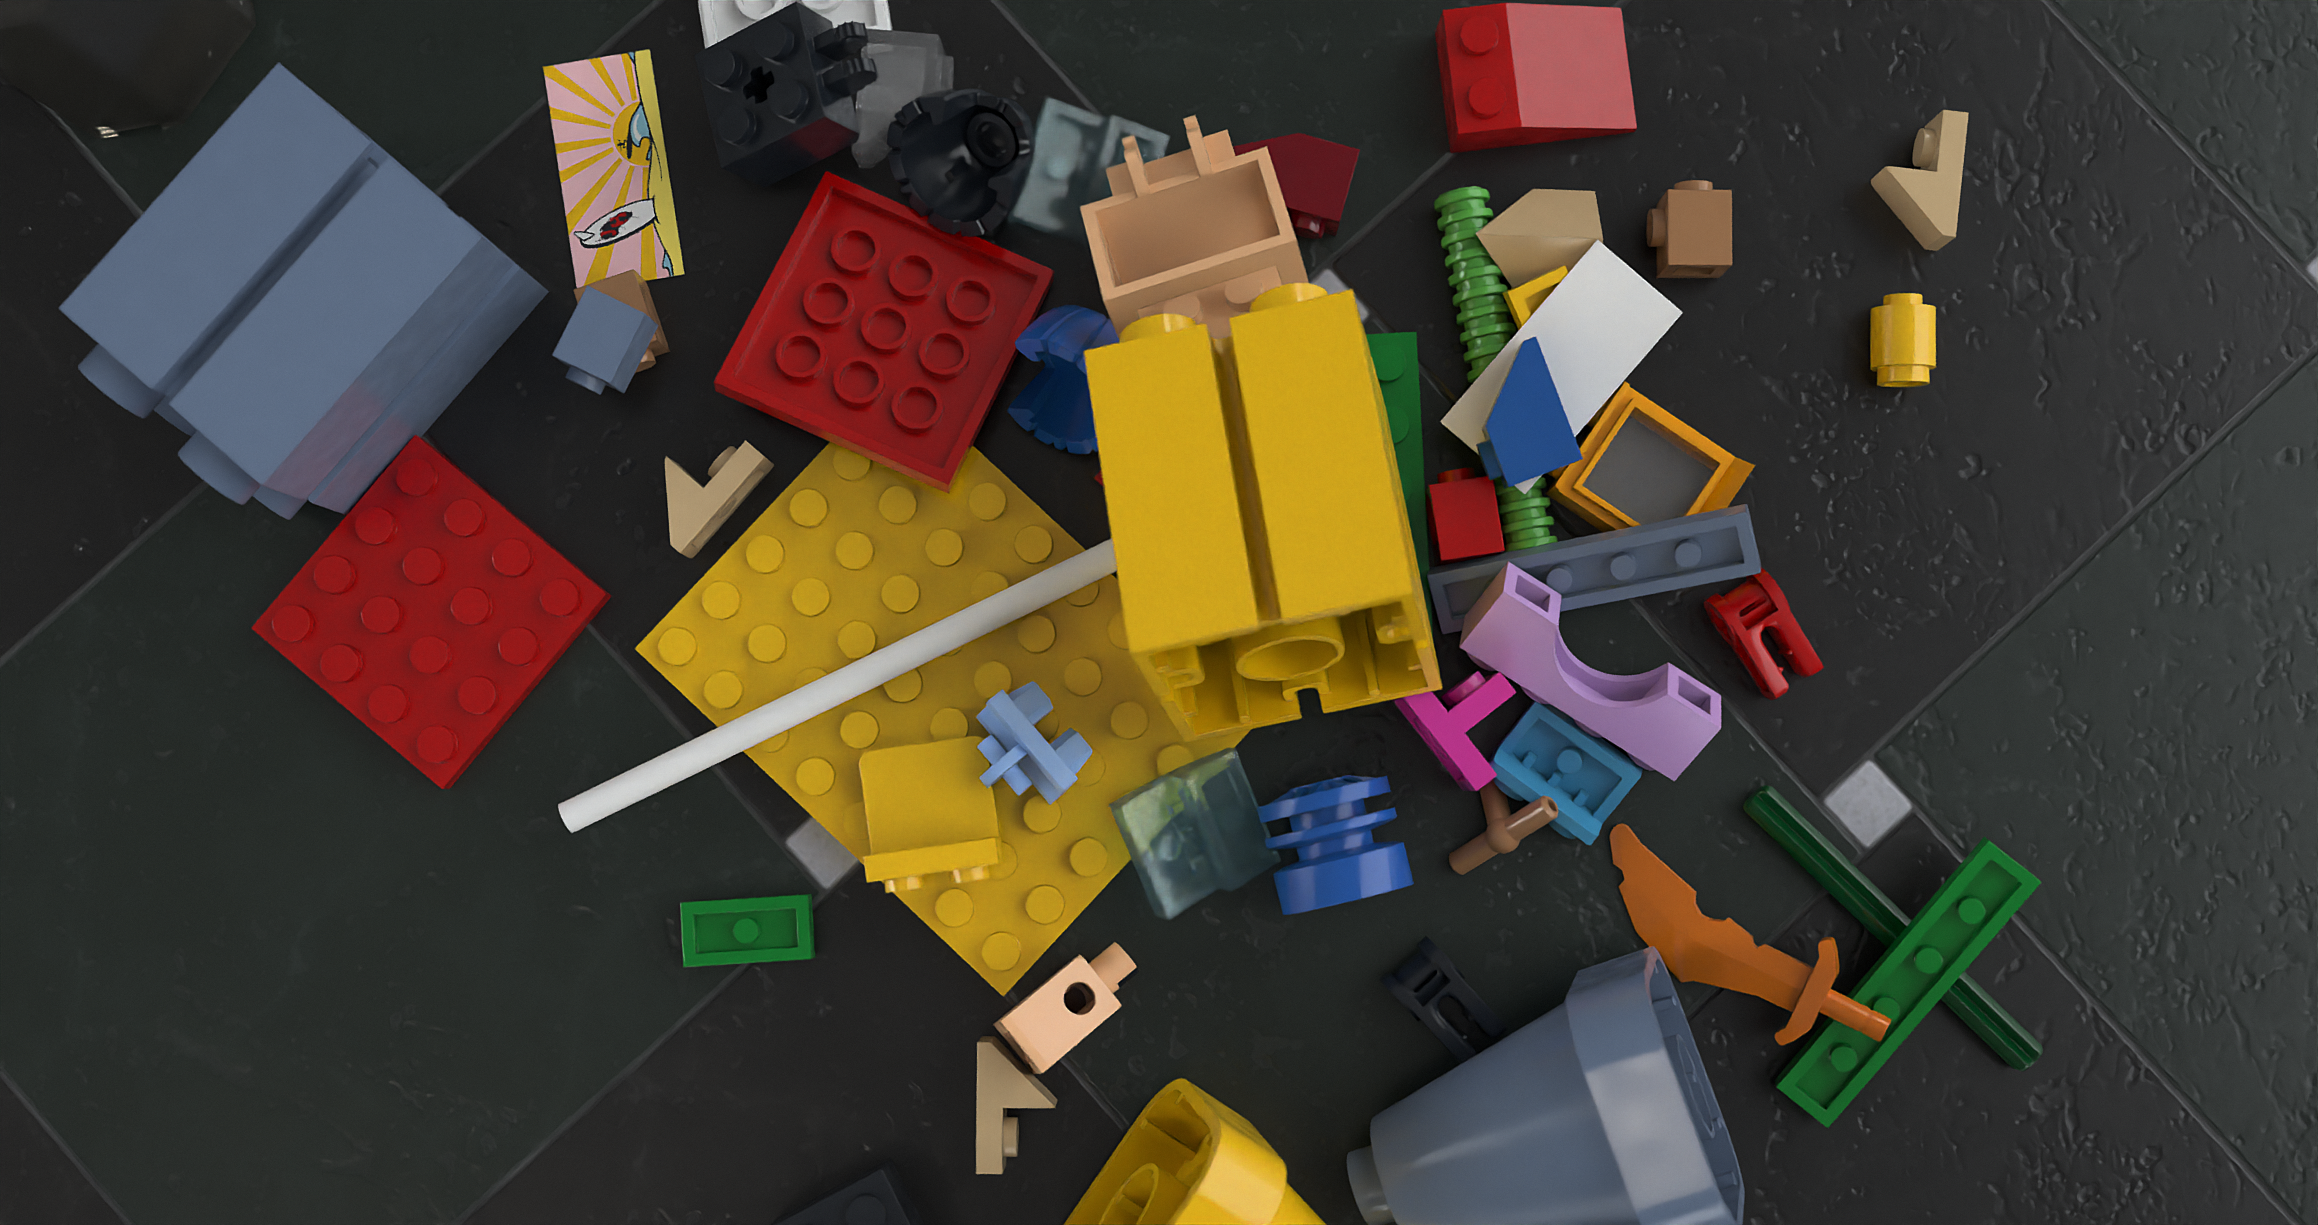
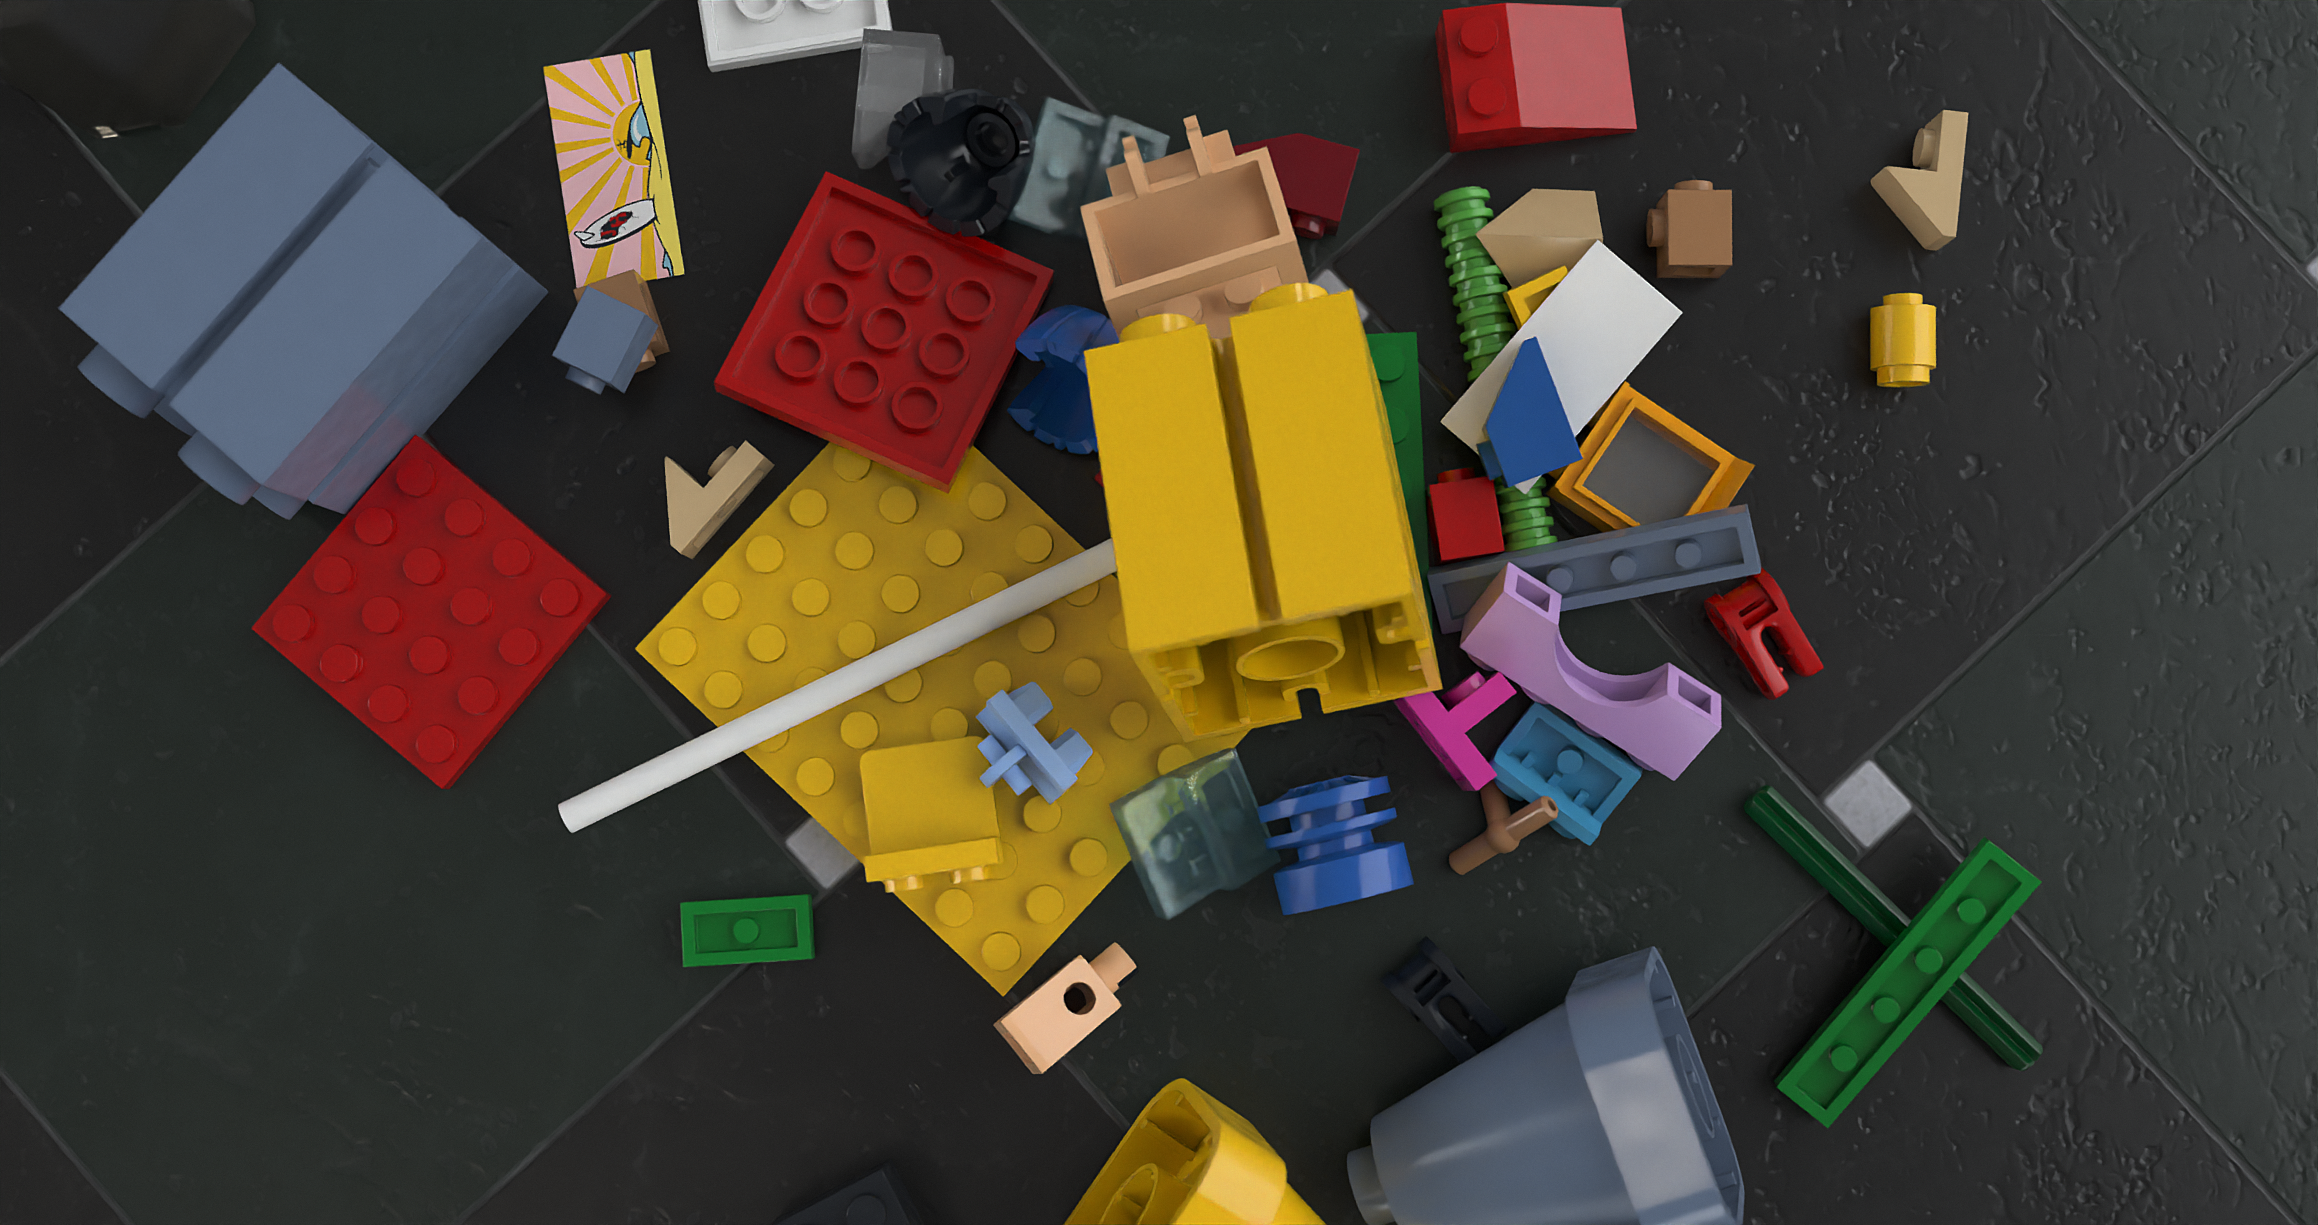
black hinge [694,1,879,188] -> none
tan slope [976,1036,1058,1174] -> none
orange sword [1609,823,1892,1045] -> none

